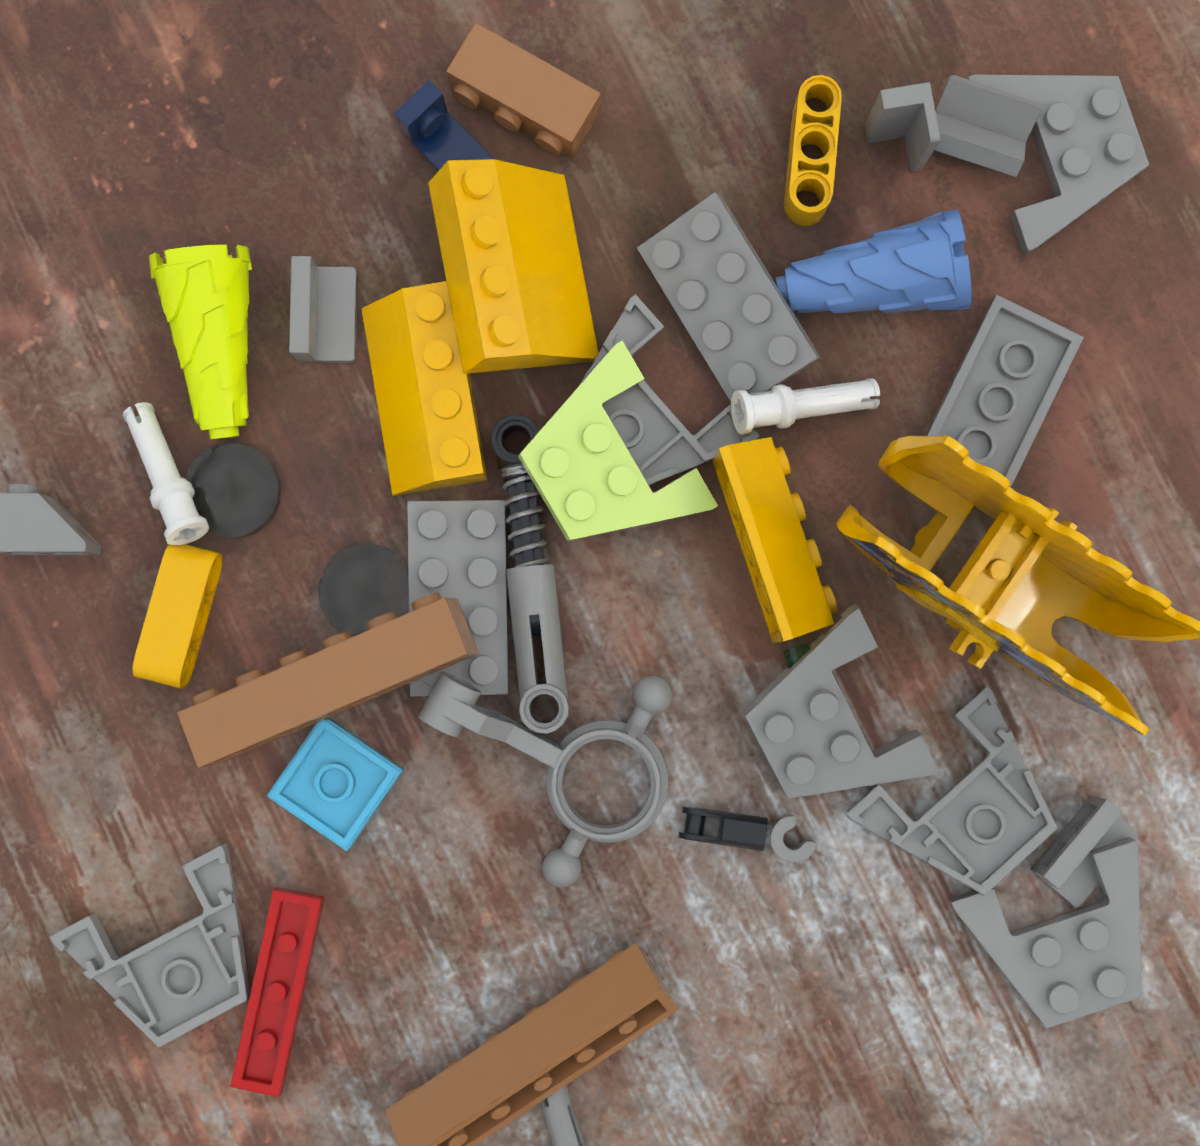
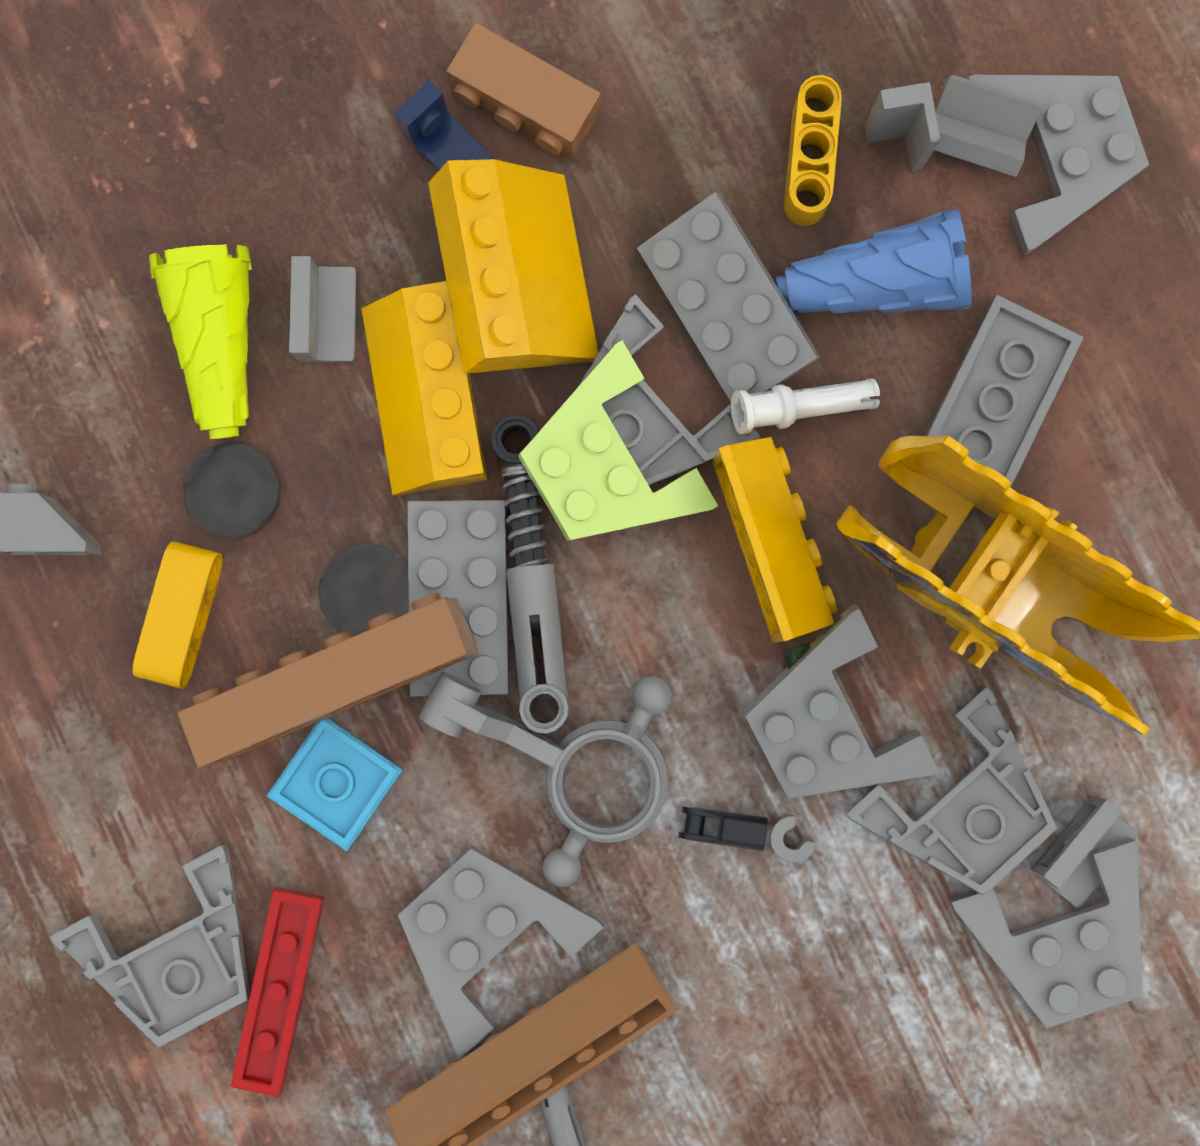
white pin [123,402,209,545] -> none
none -> light grey wing [398,847,604,1058]

